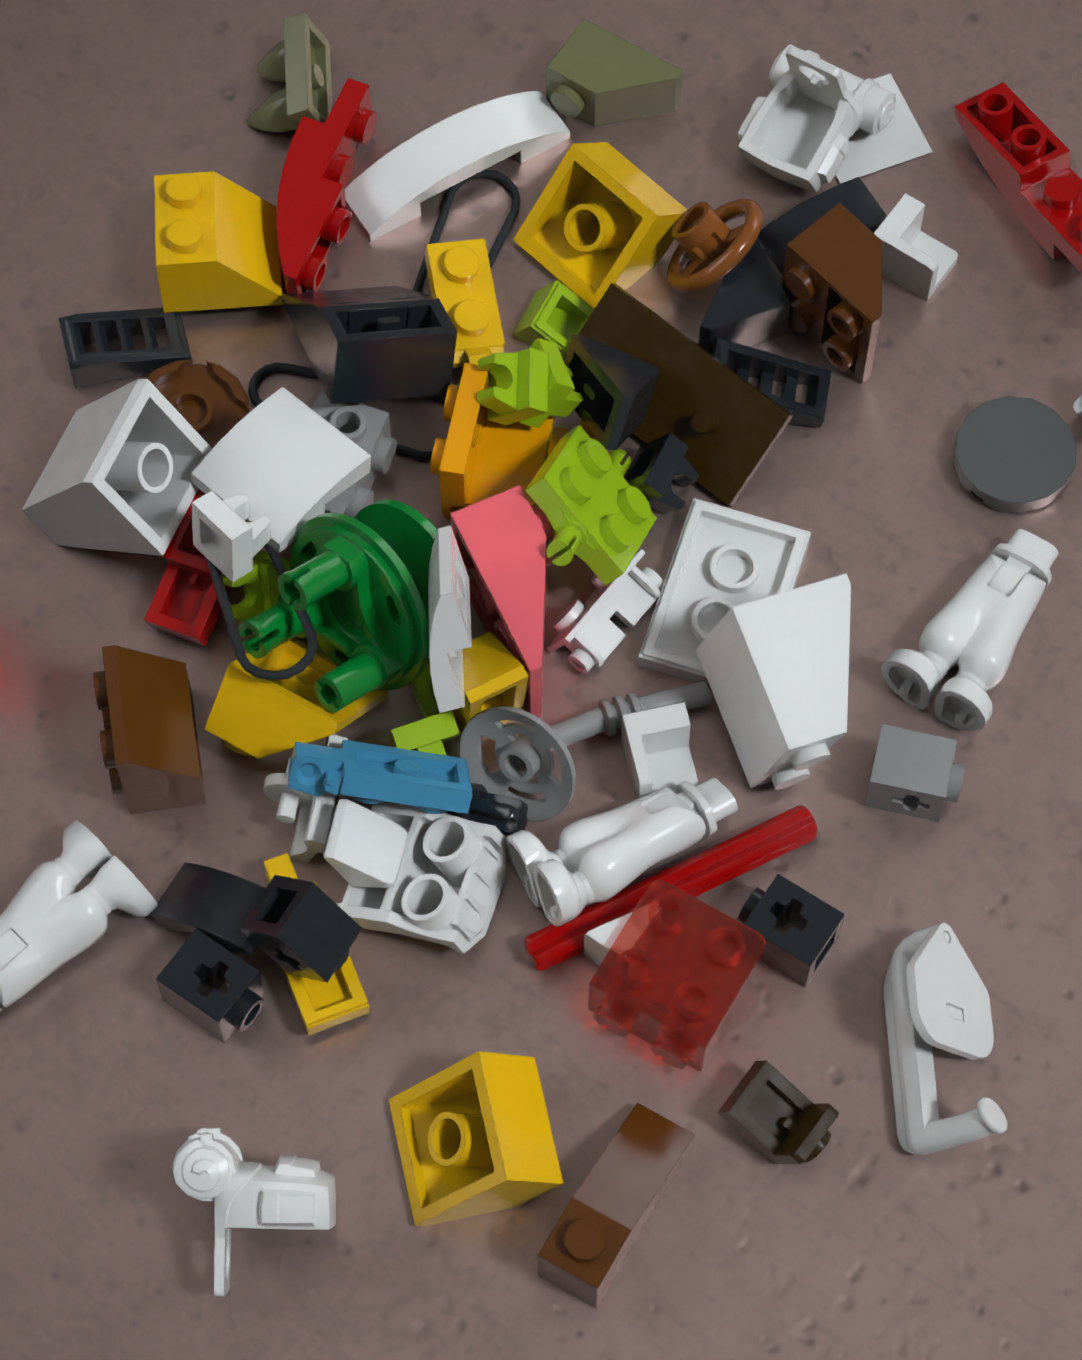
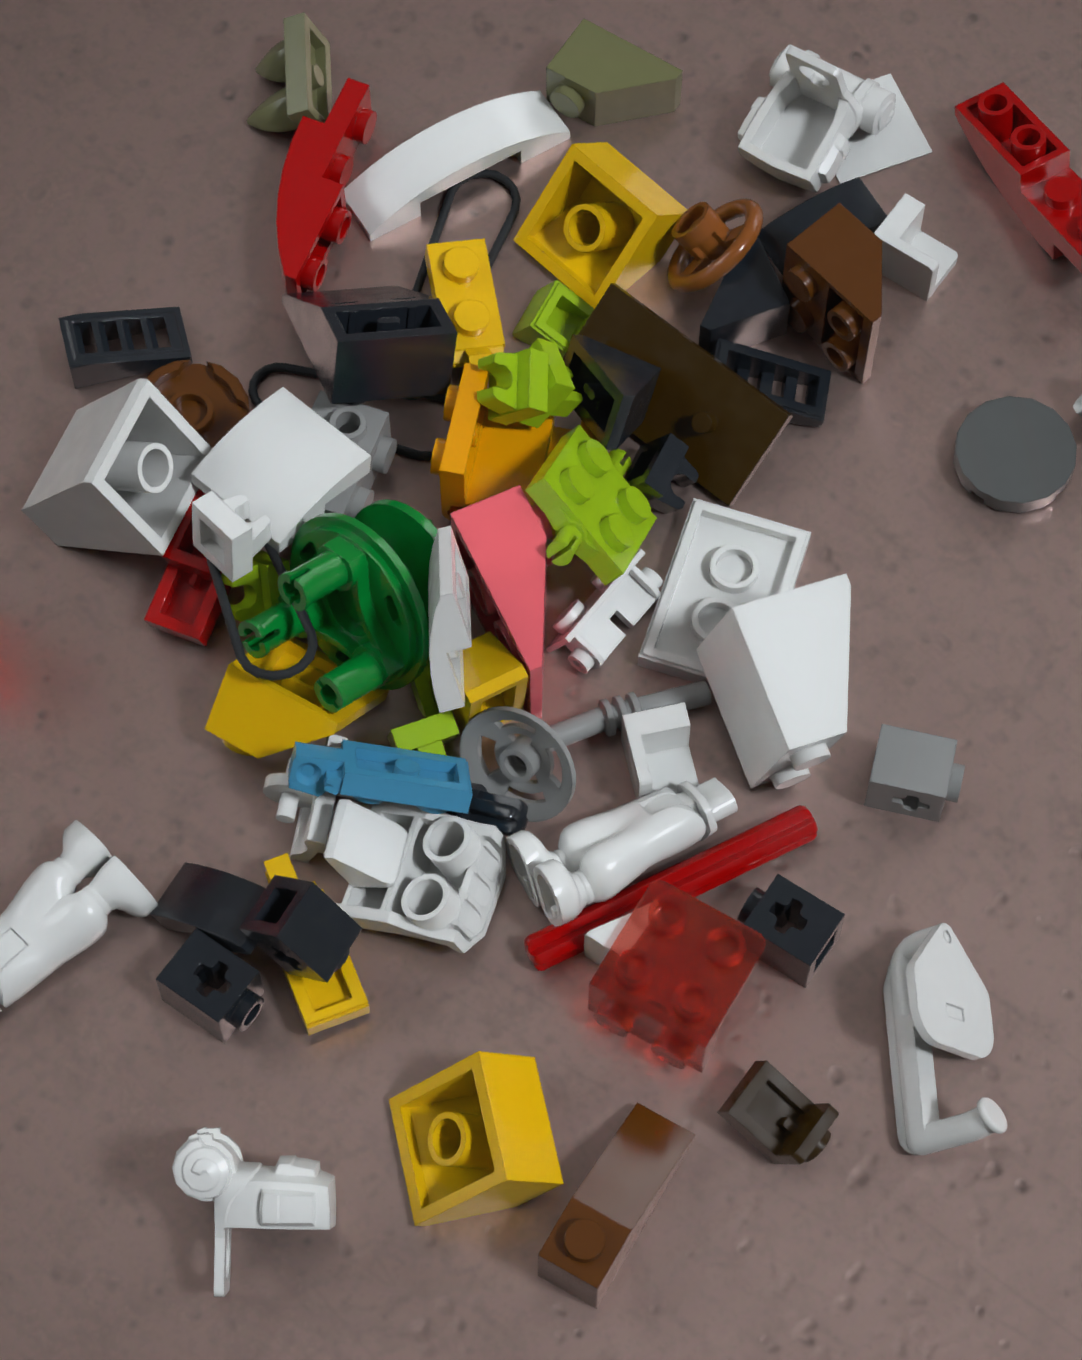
reddish brown slope [93,645,206,814] -> none
yellow slope [154,171,283,313] -> none
white piece [881,529,1059,731] -> none

